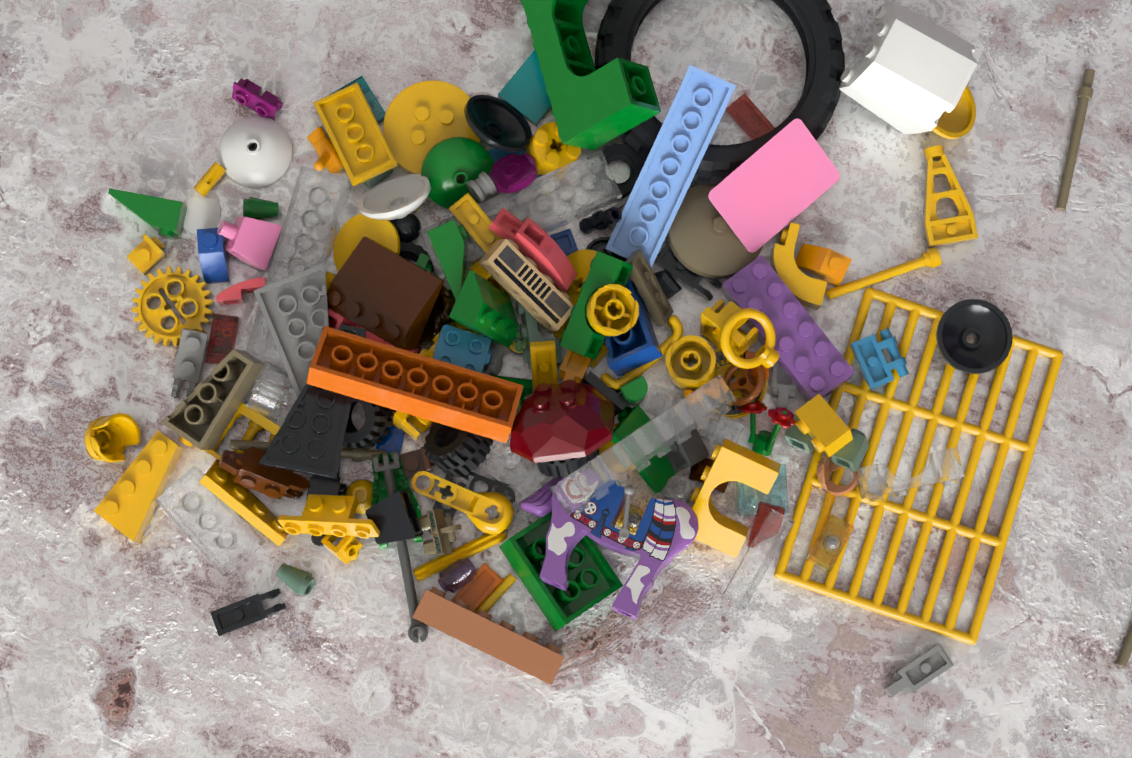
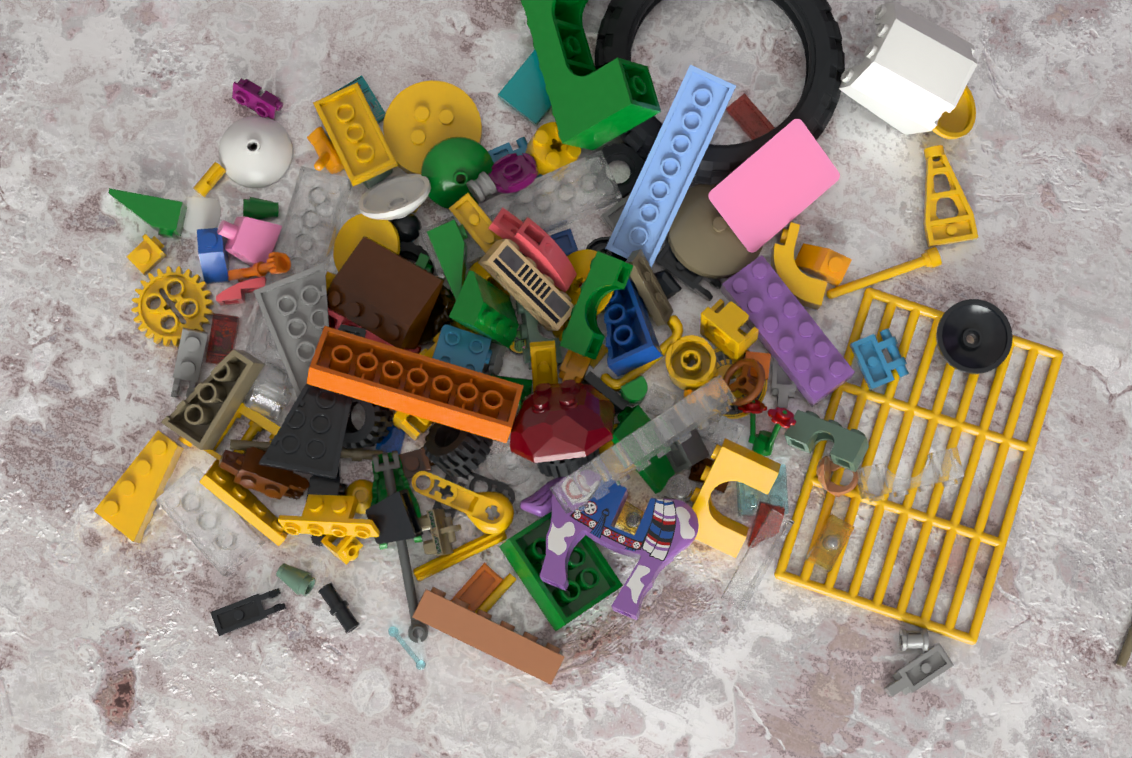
yellow helmet [84,413,141,462] -> none
brick [438,557,477,593] -> none
black dish [464,95,532,152] -> none
black pin [579,206,622,234] -> none
yellow cylinder [586,284,639,336] -> none
light grey hinge [619,485,634,539] -> none
yellow piece [720,308,780,369] -> none
yellow brick [795,394,853,457] -> none
dark tan bar [1056,69,1095,211] -> none
none -> orange piece [228,252,291,282]
none -> black pin [318,583,360,634]
none -> clear light blue hinge [388,626,426,670]
none -> light grey bush [899,628,929,651]

